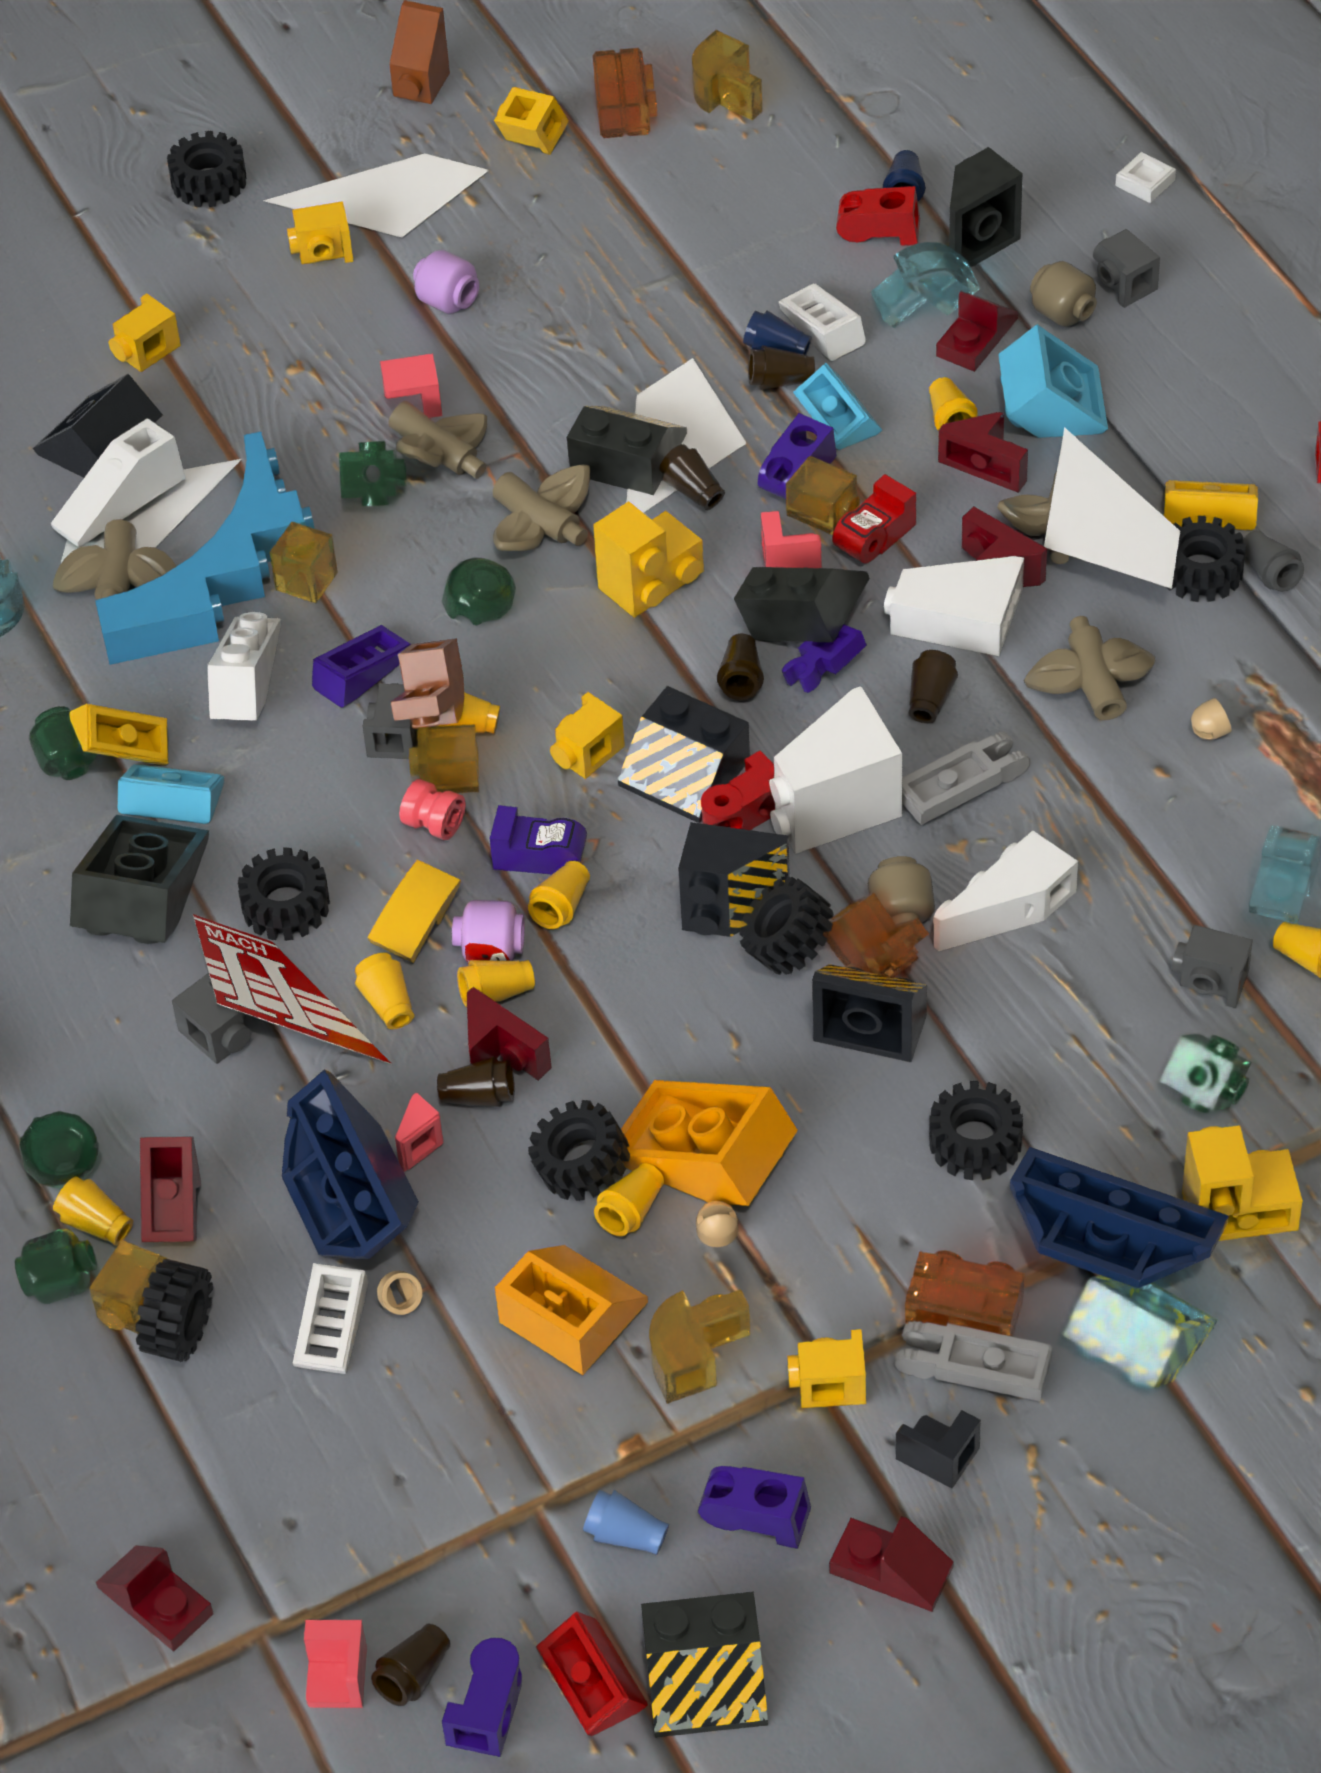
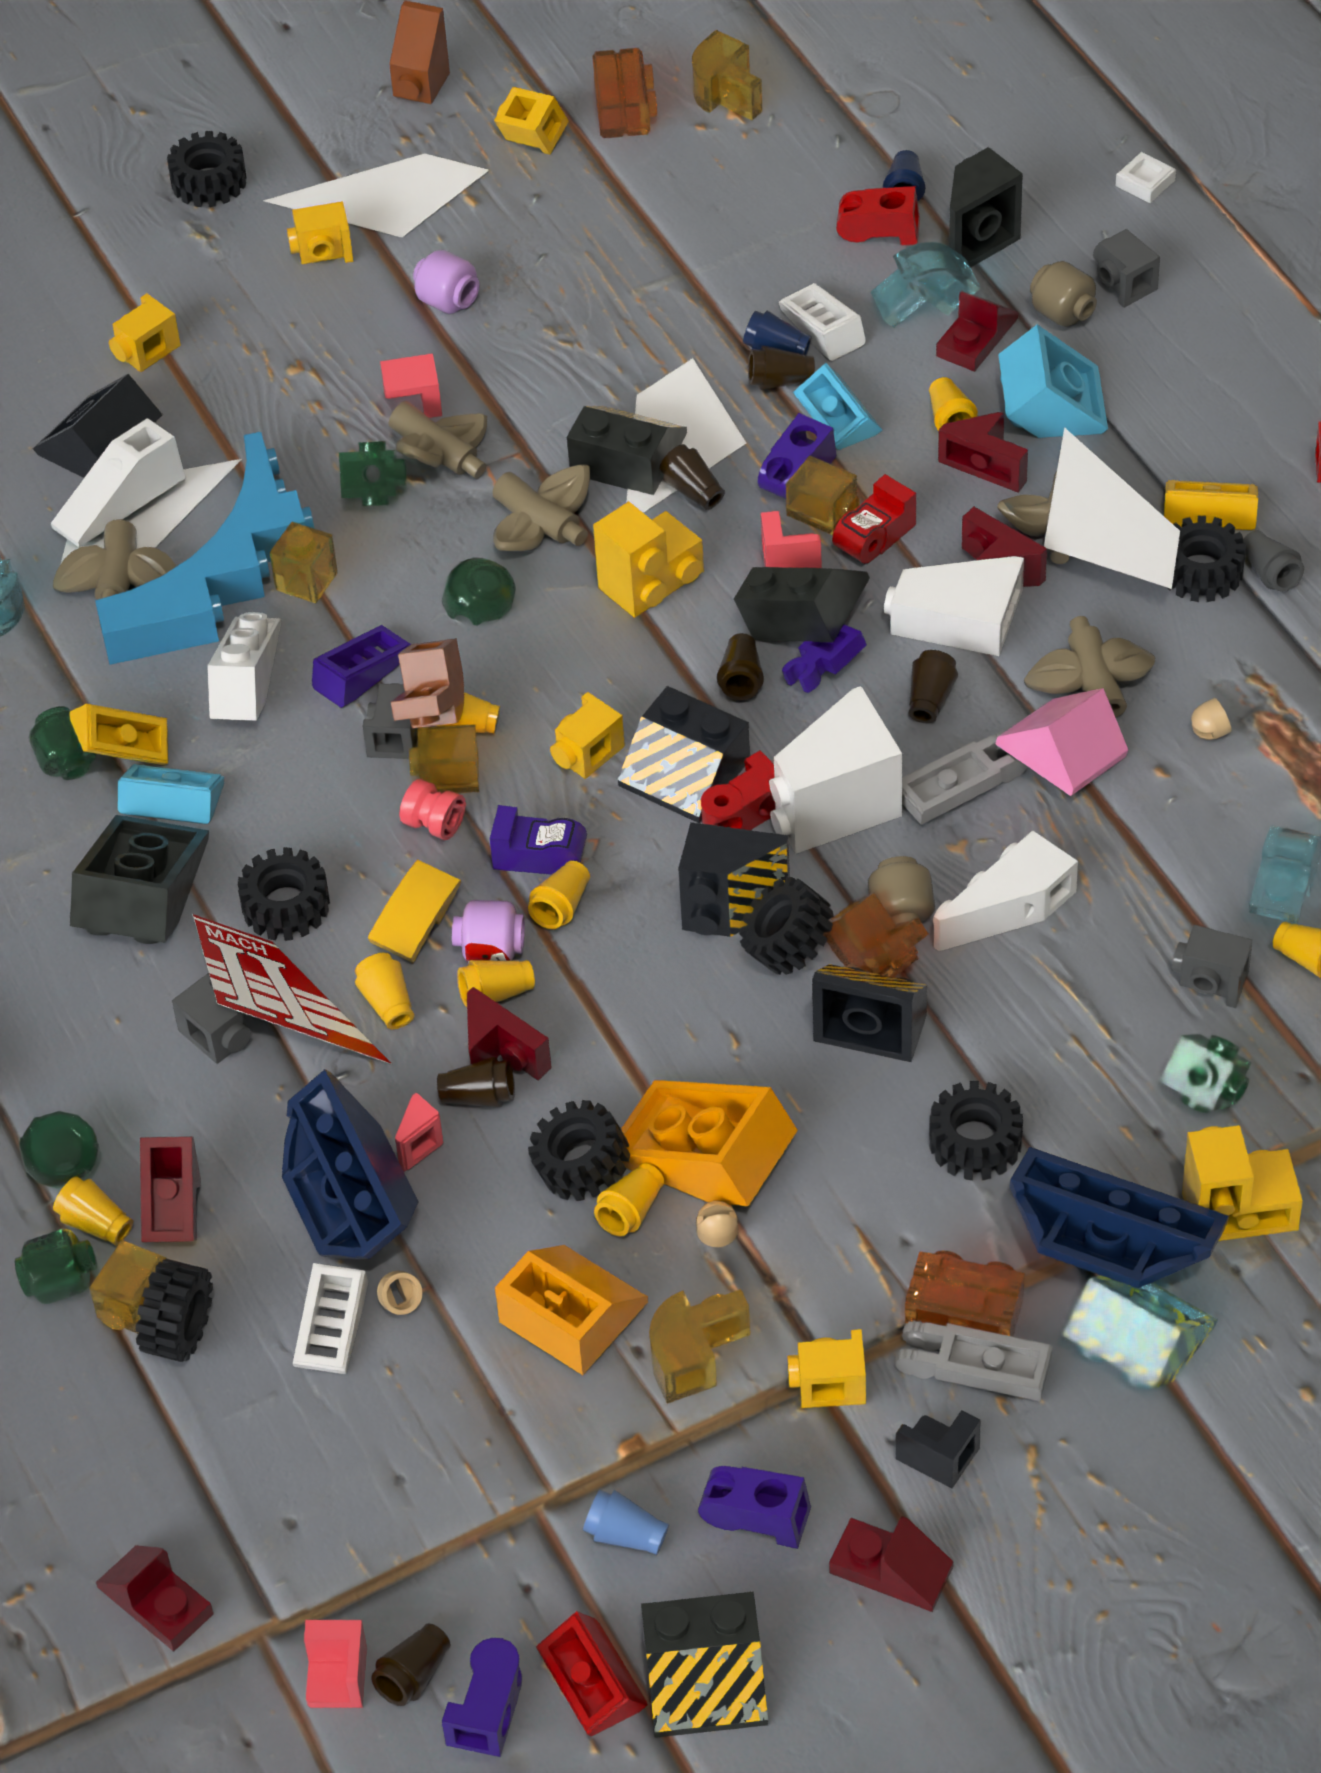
none -> bright pink slope [995,688,1129,796]

